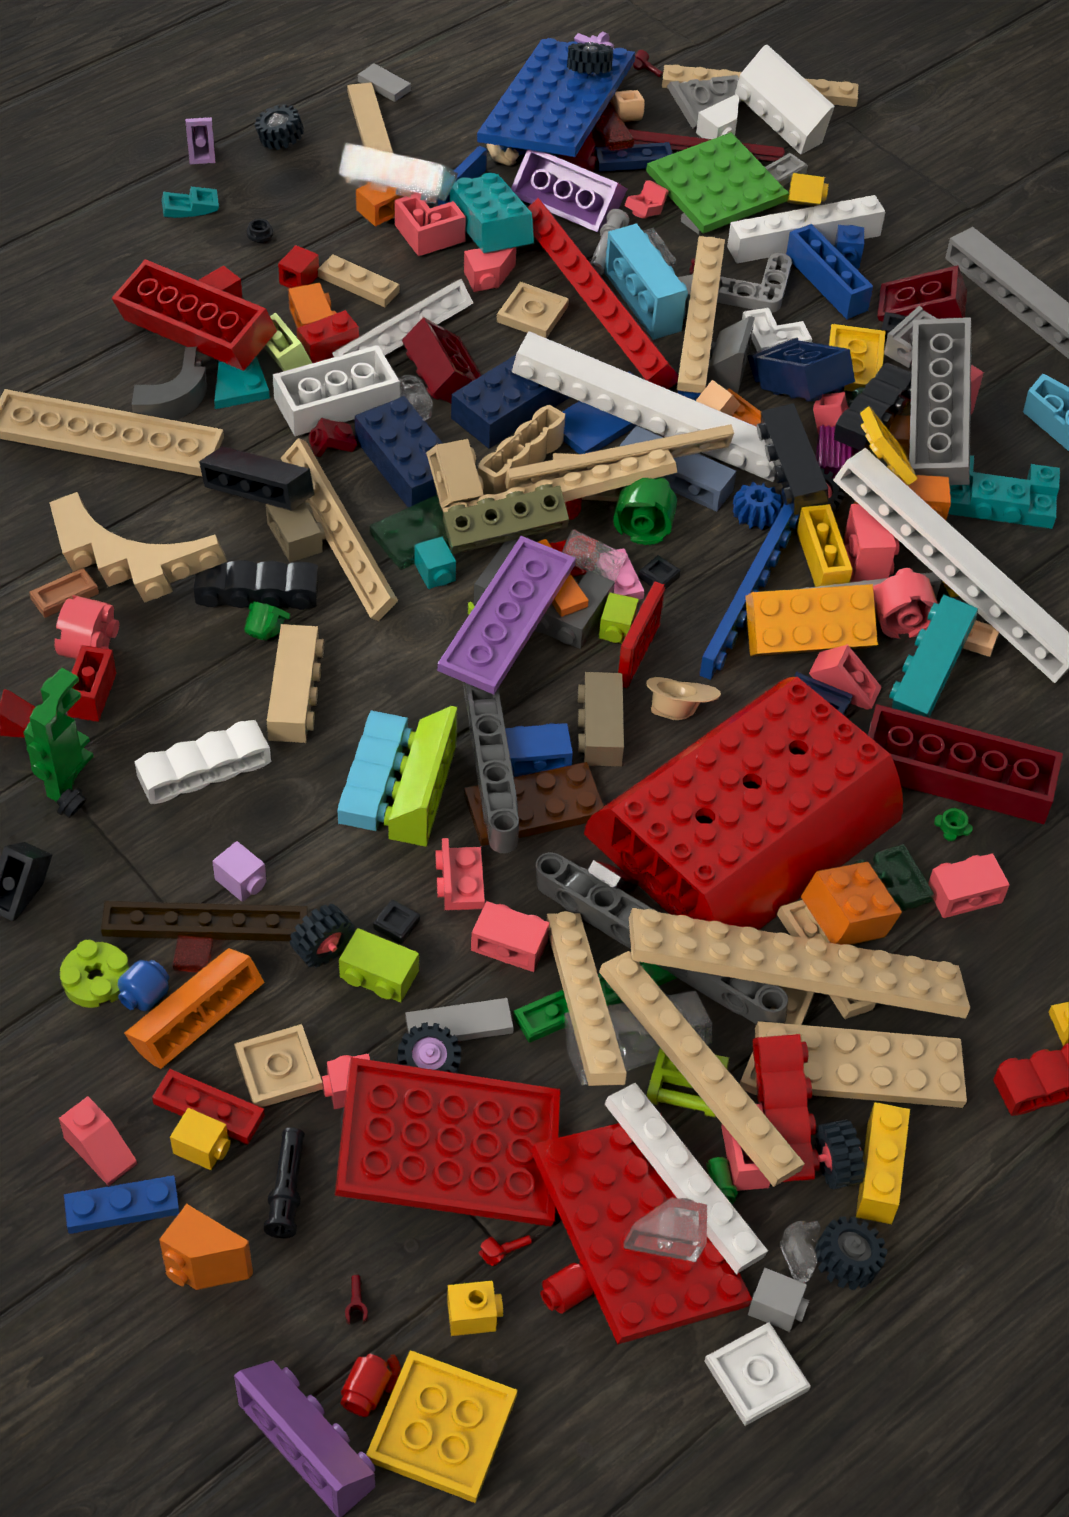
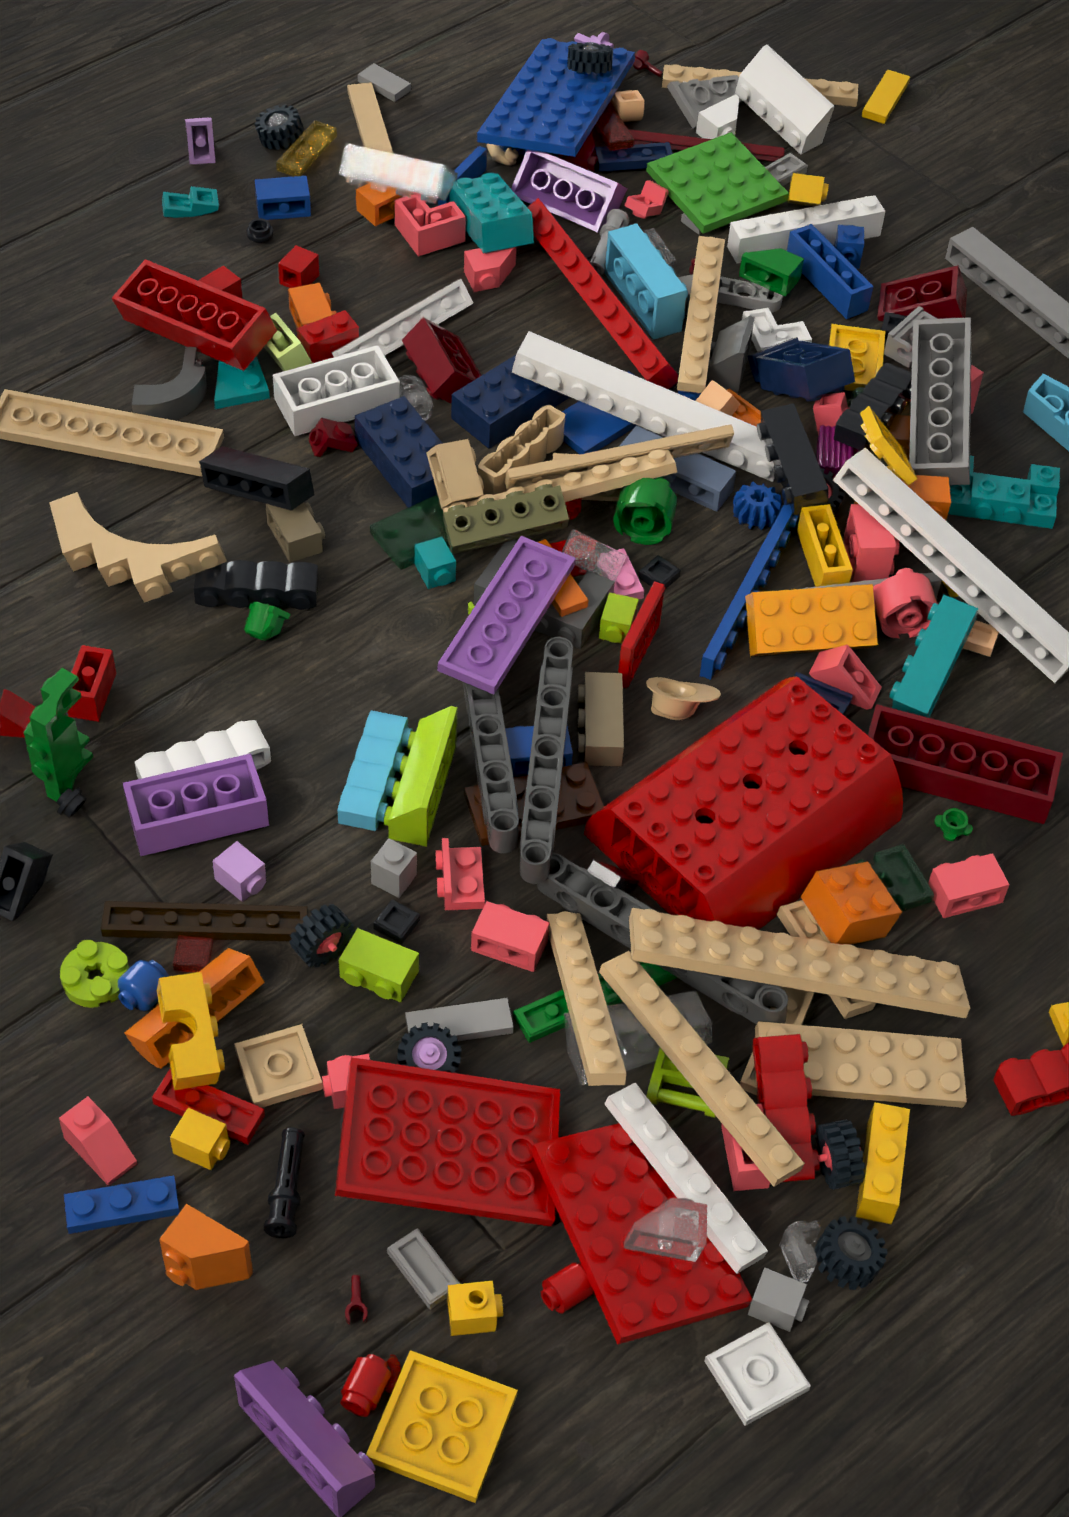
nougat tile [29,568,99,618] -> none
coral brick [55,595,119,659] -> none
tan brick [267,624,324,743] -> none
tan plate [281,438,398,621] -> none
tan plate [318,255,400,307] -> none
red hand [478,1235,532,1266] -> none
tan plate [497,282,569,338] -> none
green pin [706,1157,738,1204] -> none
none -> medium lavender slope [123,753,269,856]
none -> yellow arch [156,972,225,1090]
none -> blue brick [254,176,311,220]
none -> clear yellow plate [276,120,337,177]
none -> light grey brick [371,838,417,898]
none -> light grey tile [387,1228,460,1310]
none -> dark grey beam [520,637,573,884]
none -> green slope [739,248,804,297]
none -> yellow tile [862,70,910,124]

